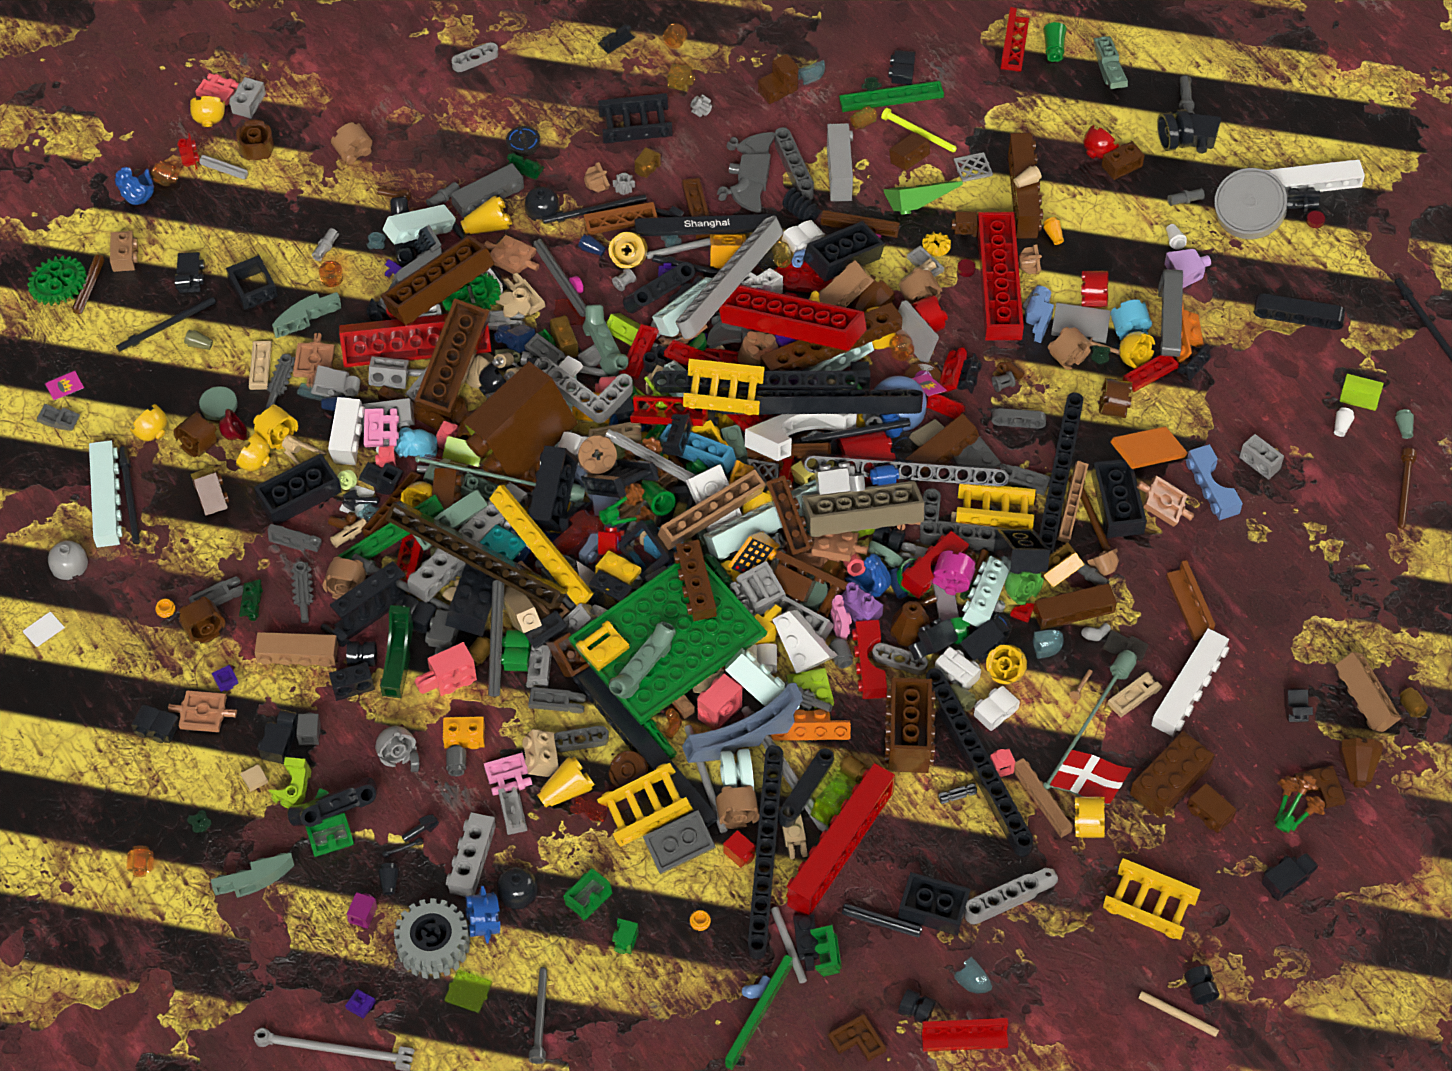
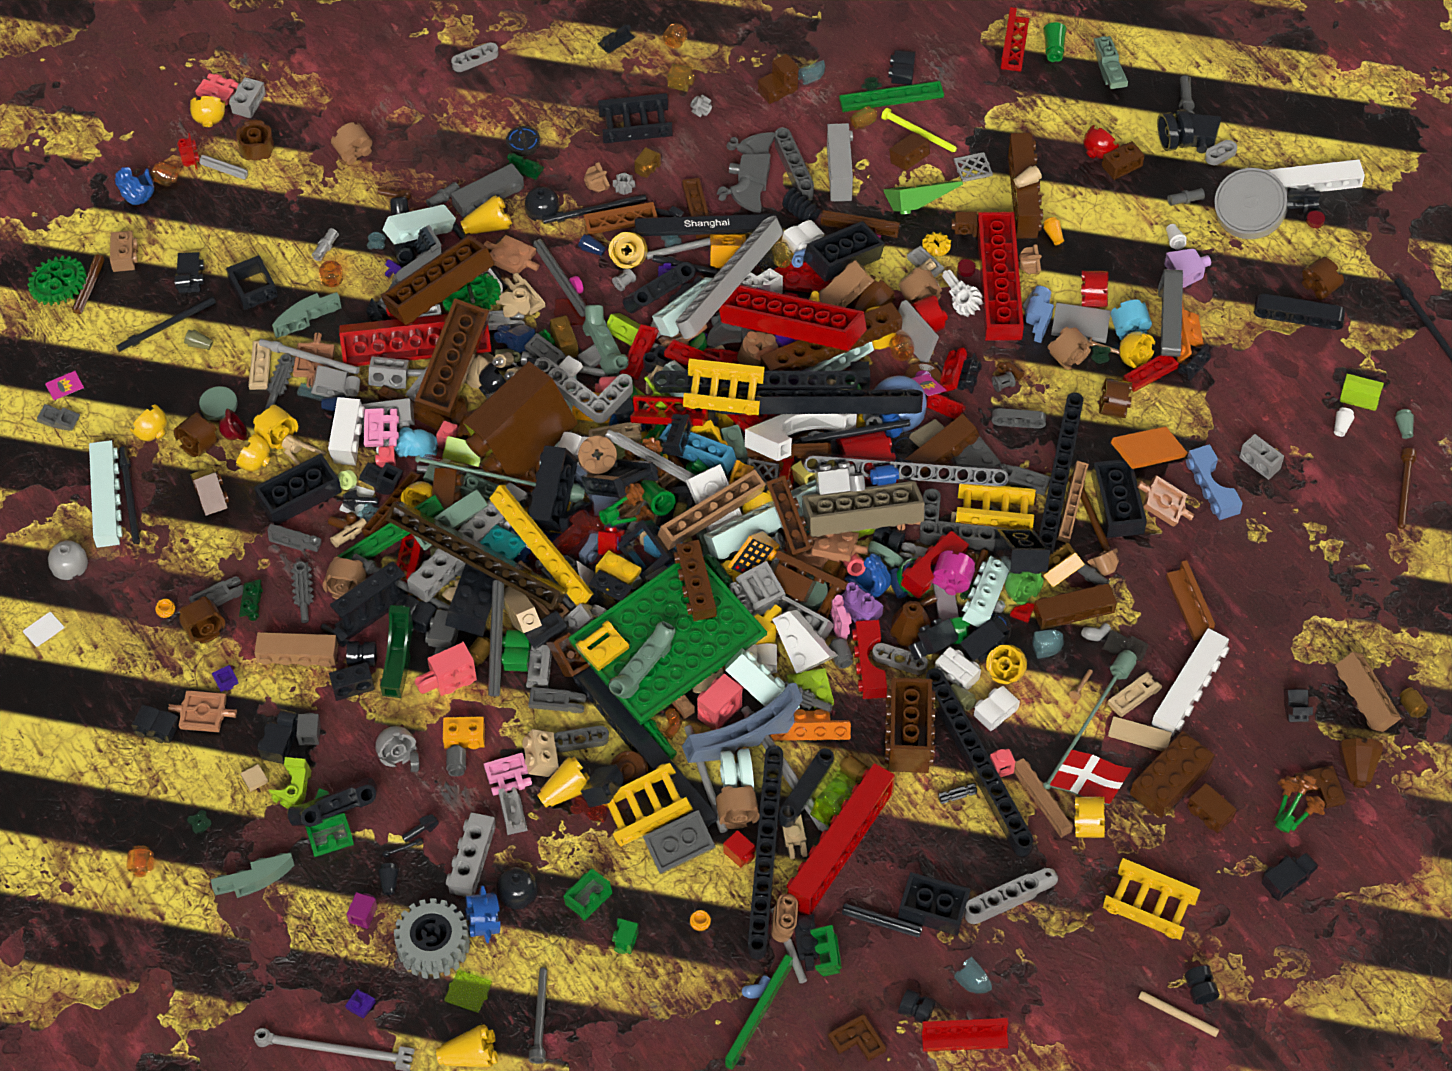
none -> light grey bar [259,339,360,374]
none -> yellow cone [436,1025,498,1067]
none -> black hinge [581,764,624,808]
none -> medium nougat brick [771,894,798,942]
none -> white gear [942,270,984,317]
none -> tan tile [1108,716,1172,752]
none -> light grey plate [1205,140,1237,165]
none -> reddish brown brick [1302,256,1344,300]

